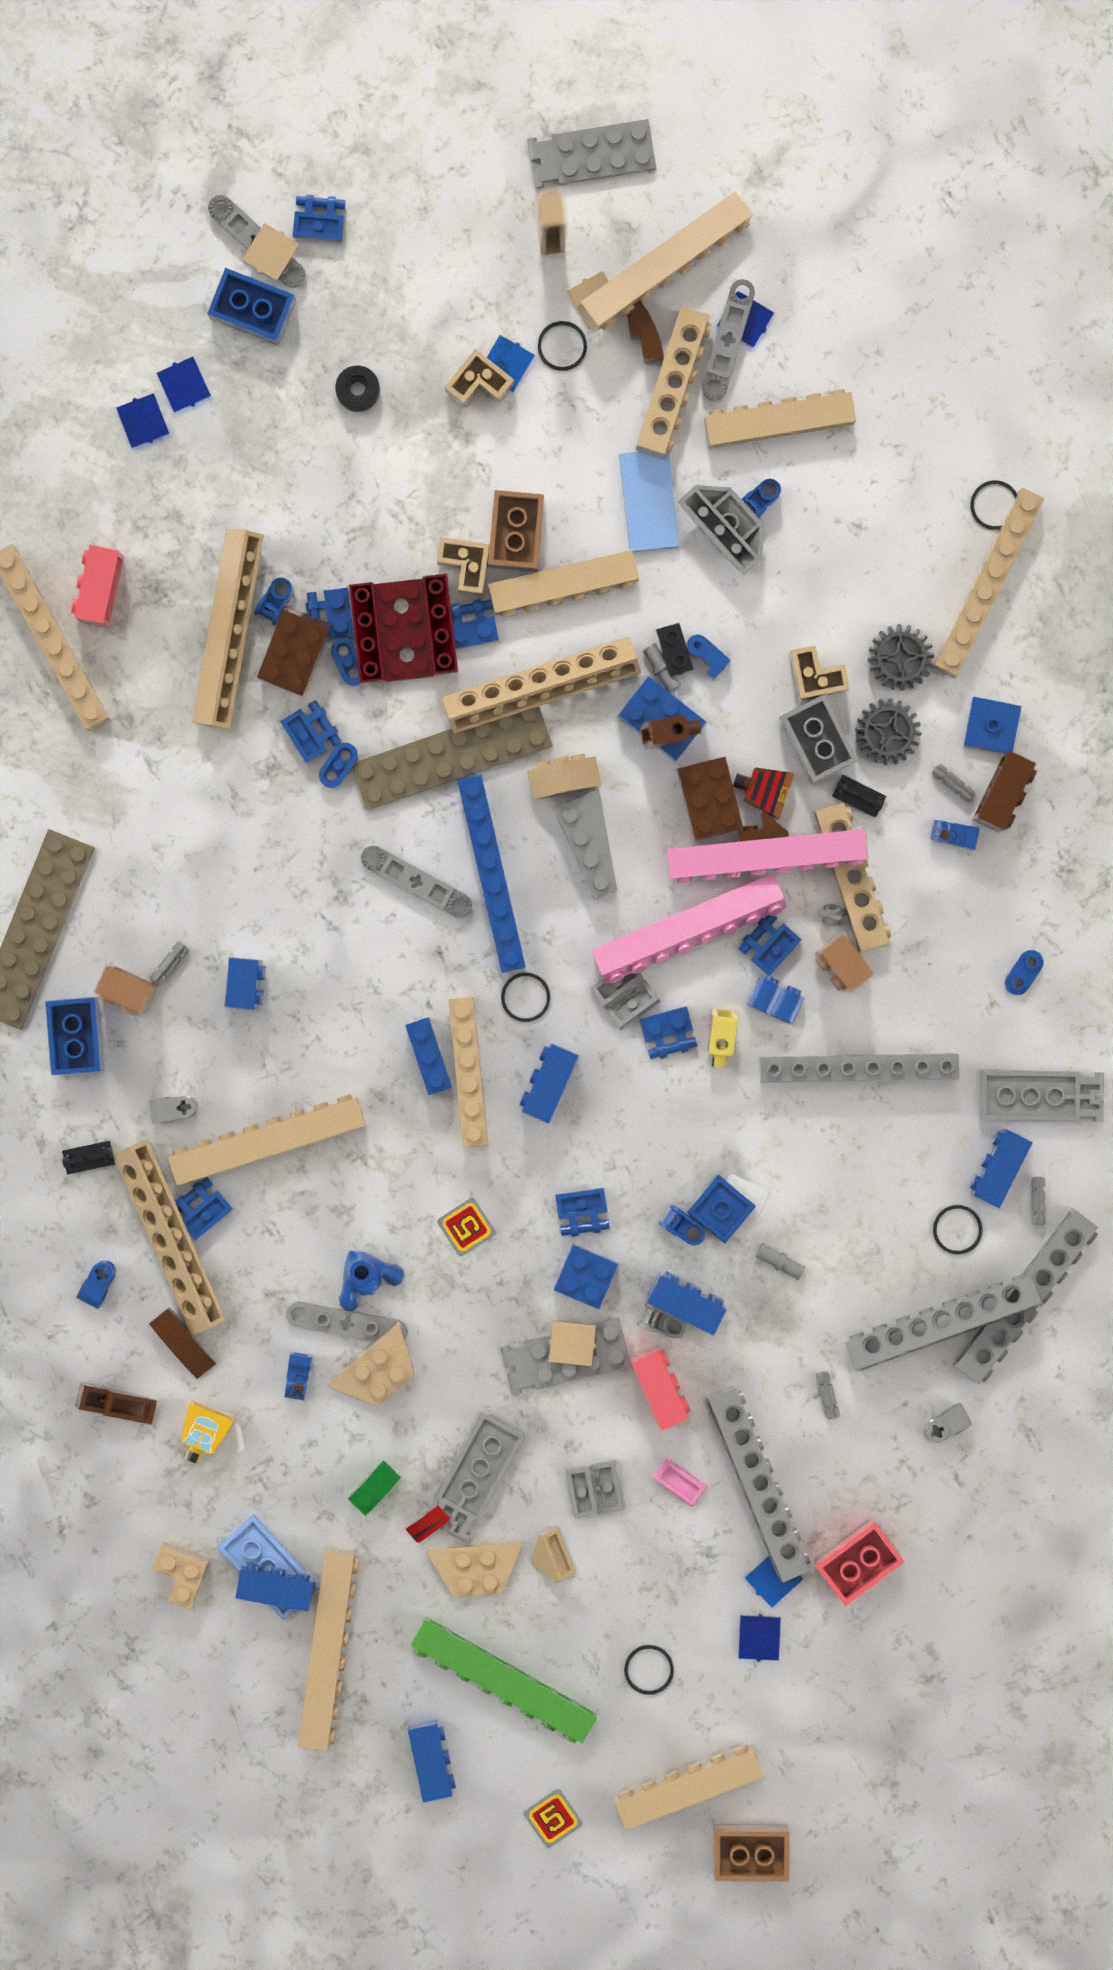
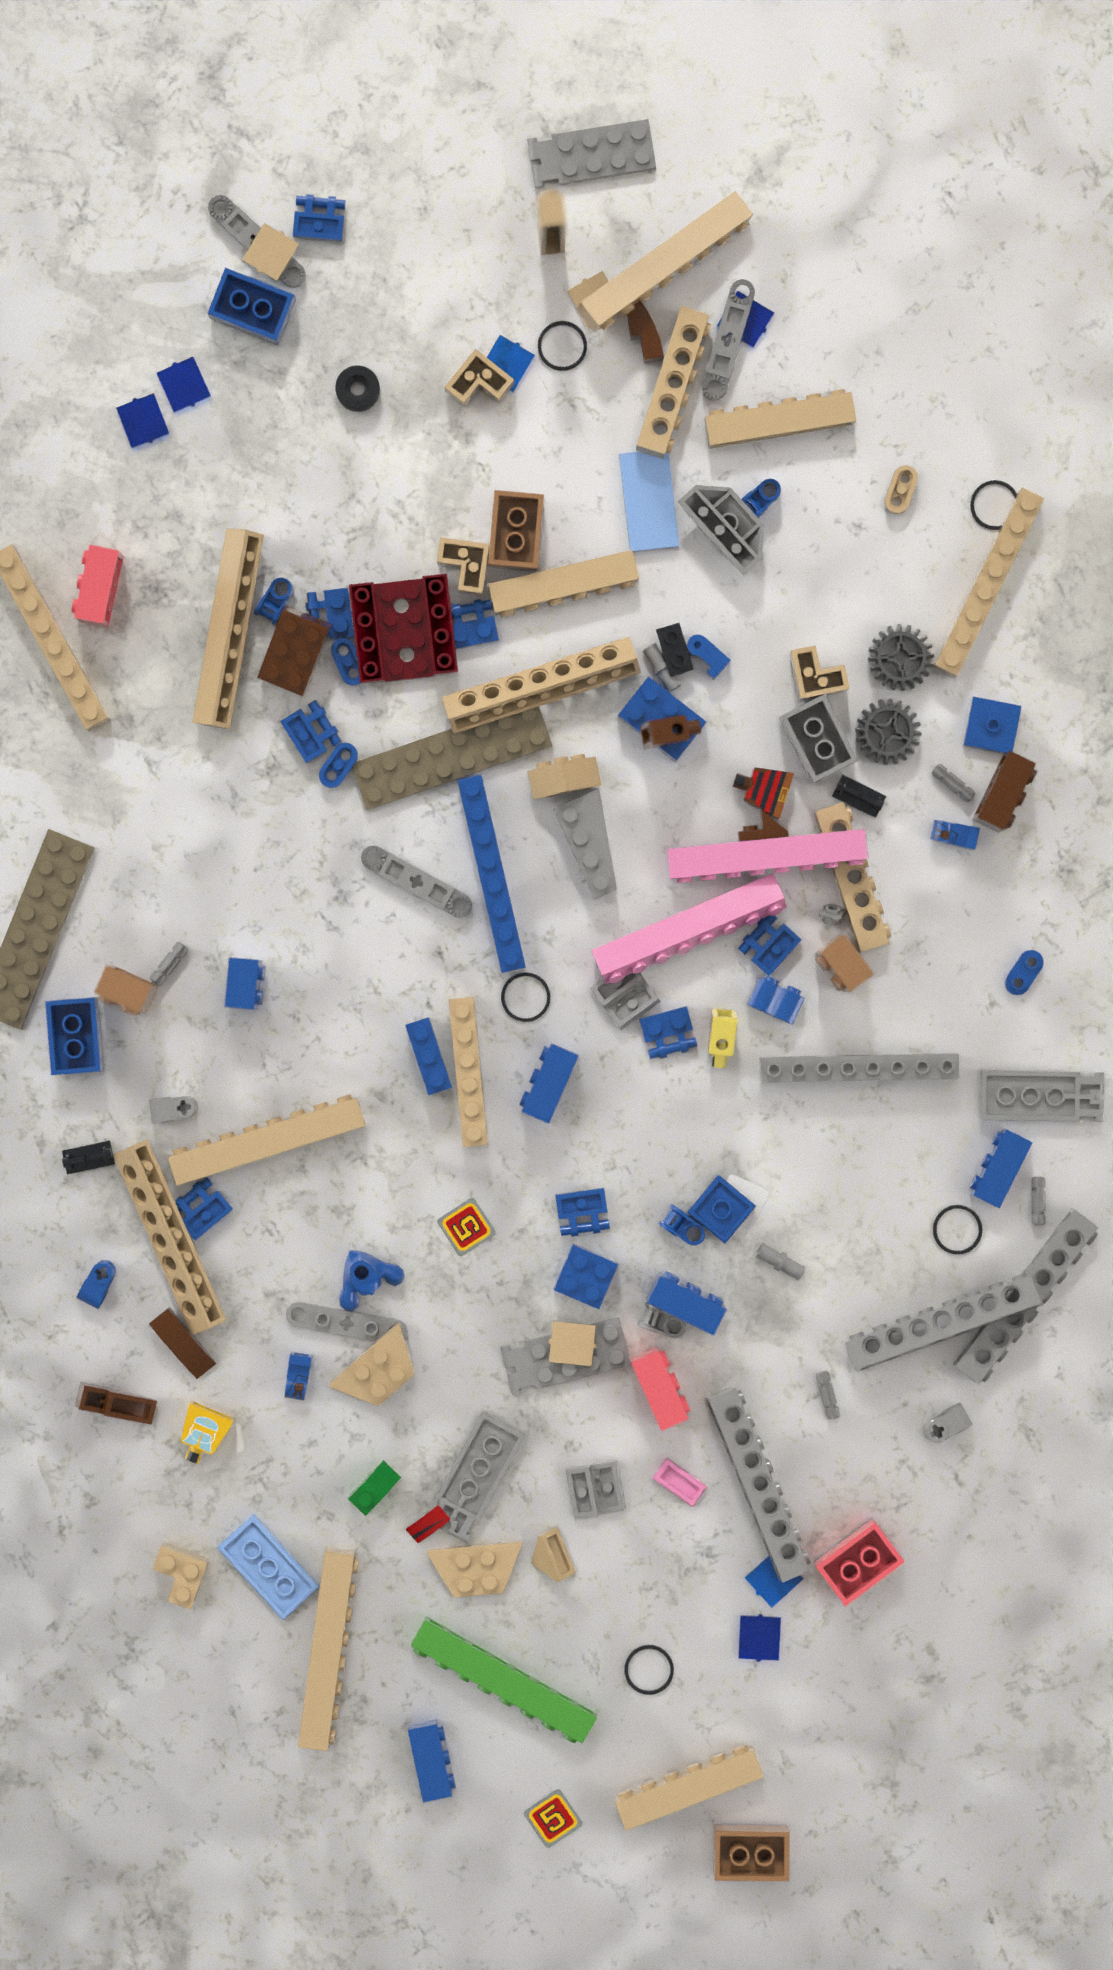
blue brick [235,1563,315,1612] -> none
reddish brown brick [676,757,743,842] -> none
none -> tan plate [884,465,918,514]

